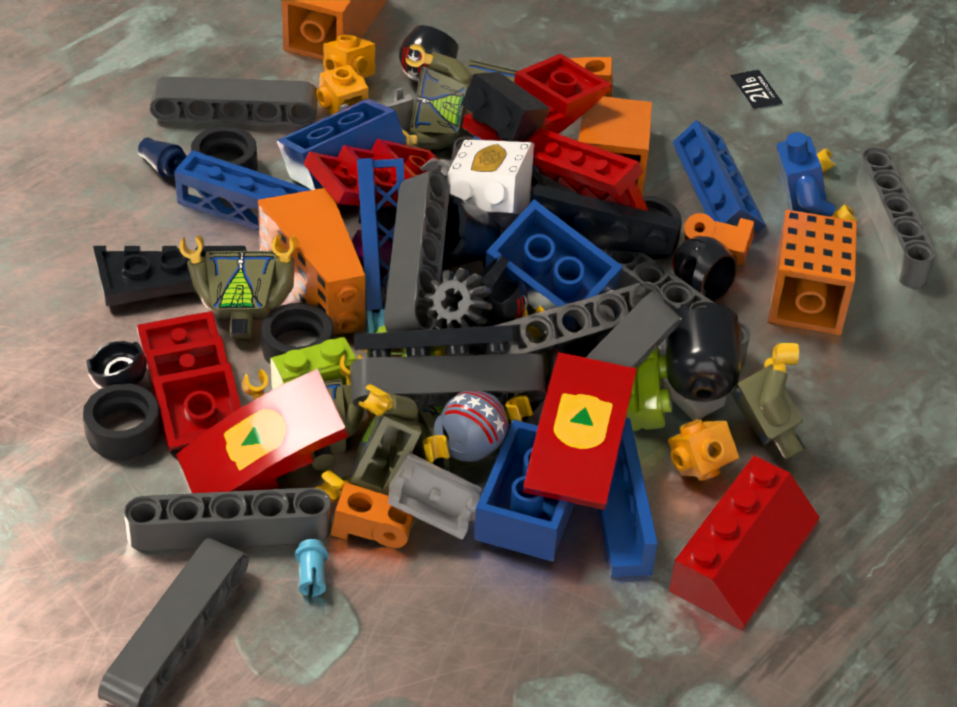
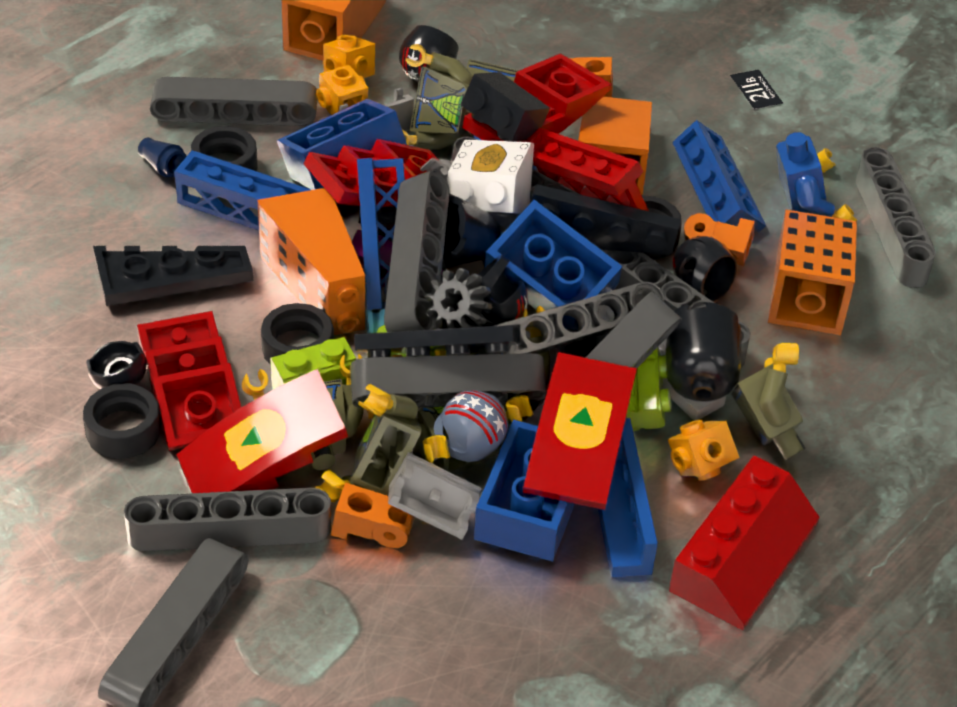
olive torso [179,234,299,339] -> none
medium azure pin [295,539,328,596] -> none

